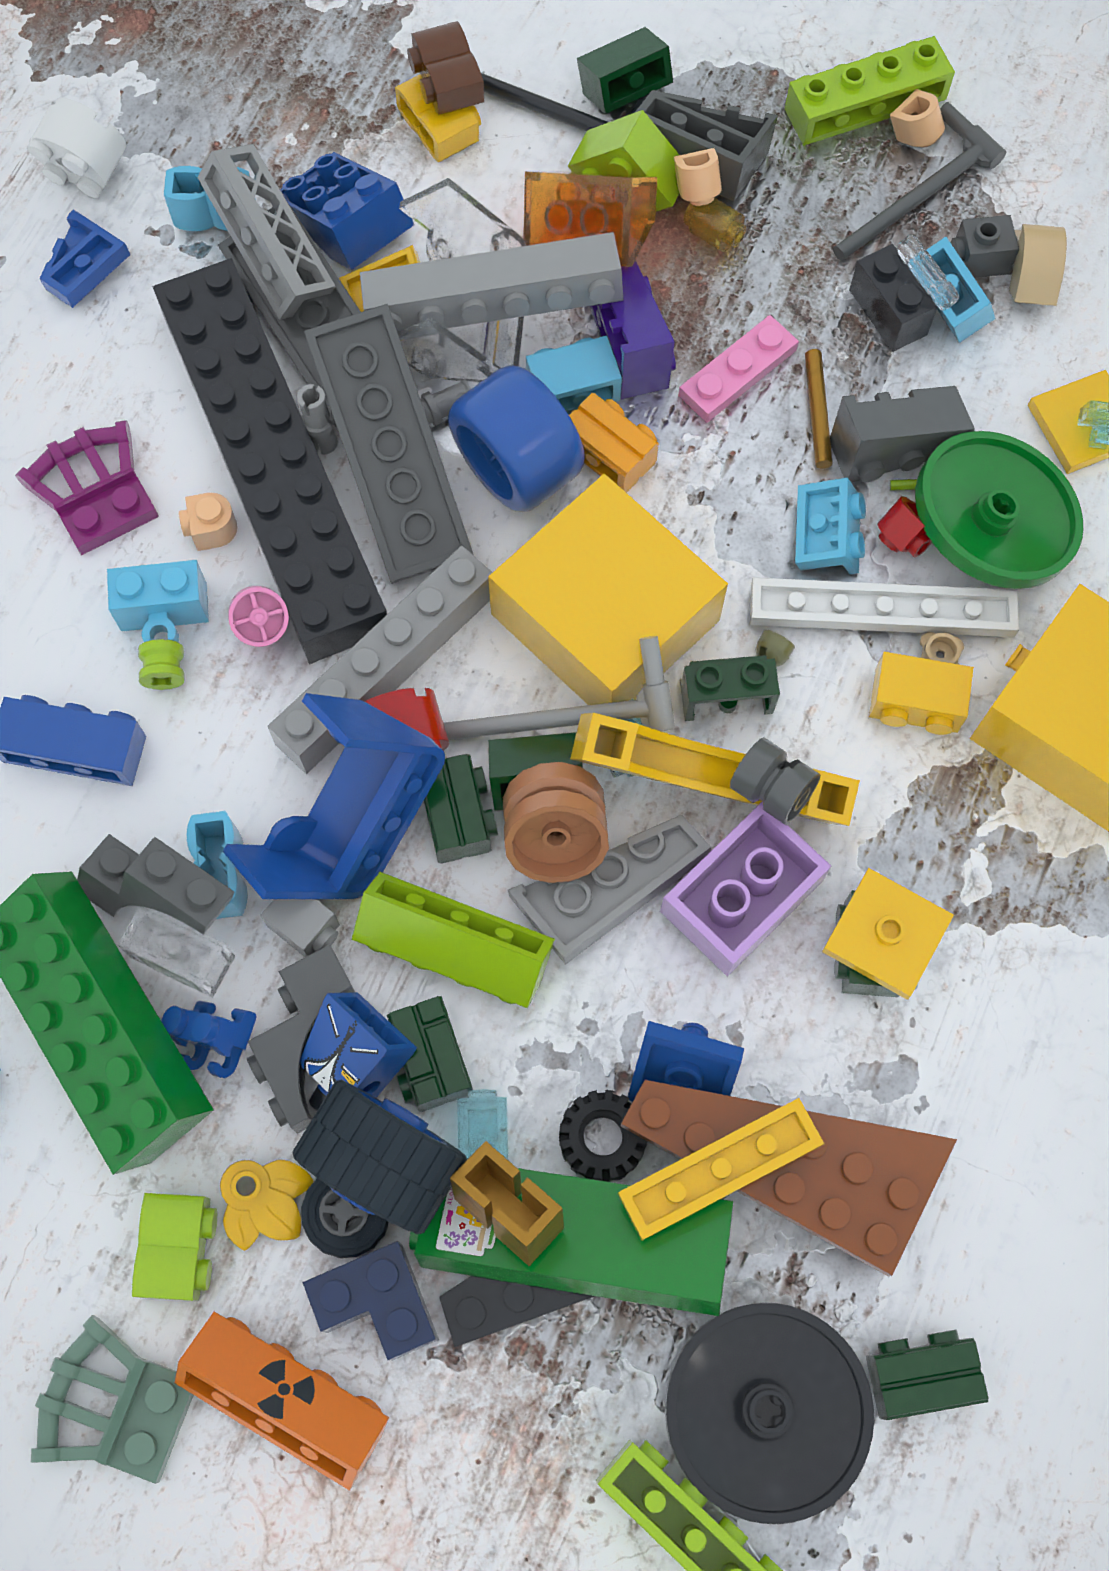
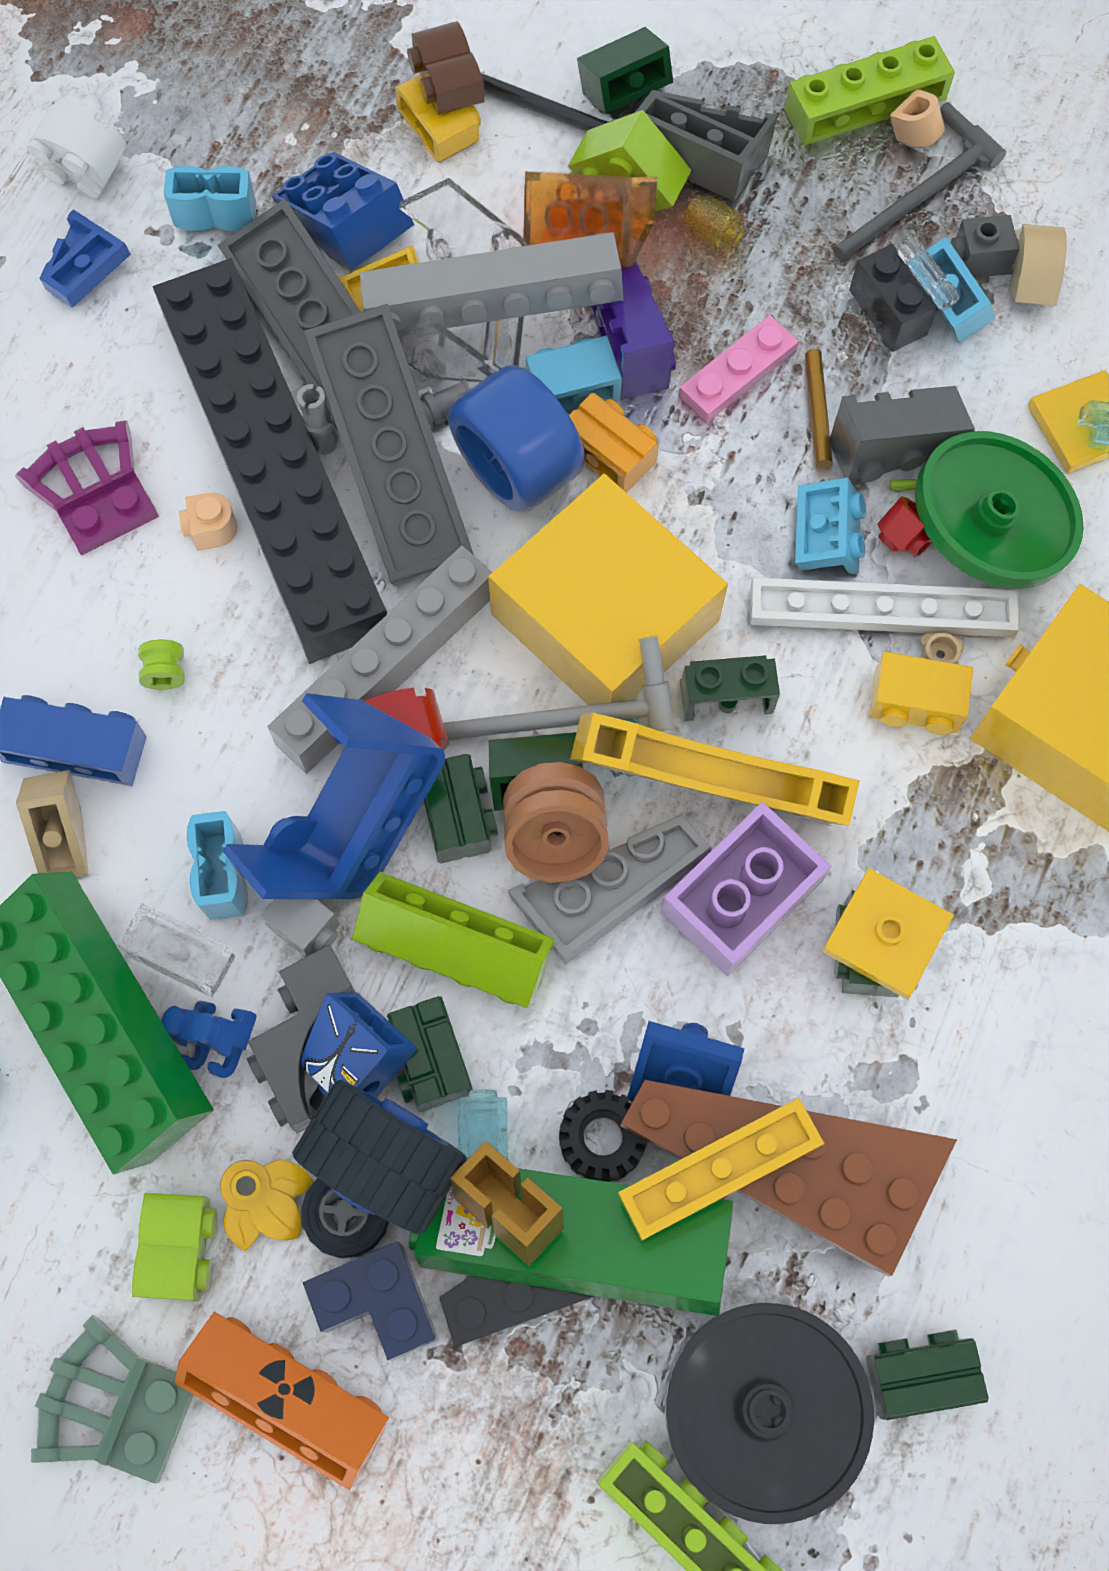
dark grey arch [77,834,234,935] -> none
medium azure brick [107,560,209,643] -> none
light grey fence [197,144,336,320] -> none
bright pink wheel [228,585,289,647] -> none
light nougat plate [674,148,722,206] -> none
dark grey wheel [730,737,821,825] -> none
olive hinge [755,630,795,667] -> none
none -> tan slope [16,770,88,877]

